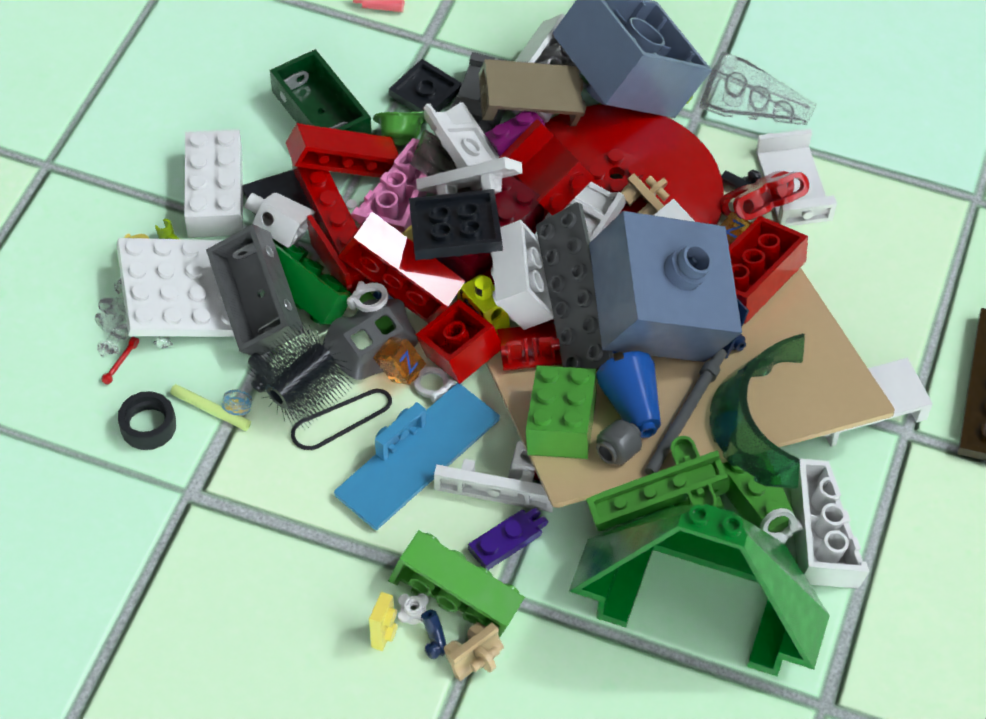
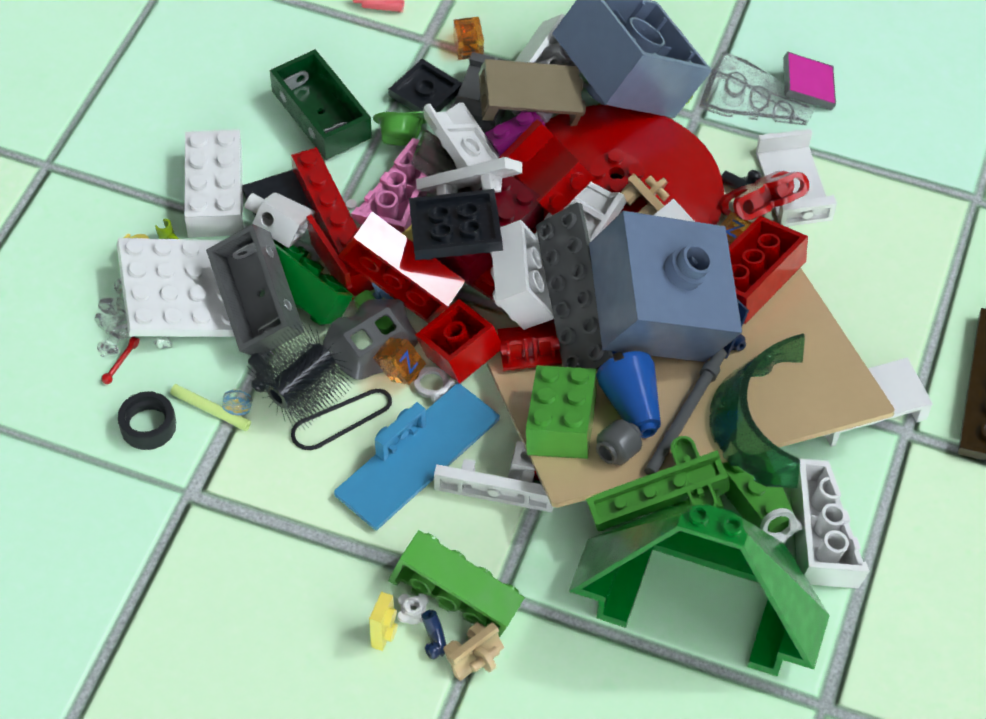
red brick [285,123,399,178] -> none
white piece [347,281,388,312] -> none
neon yellow torso [456,274,510,332] -> none
dark purple hinge [468,508,549,570] -> none
none -> clear orange brick [453,17,484,60]
none -> dark pink tile [783,51,836,111]

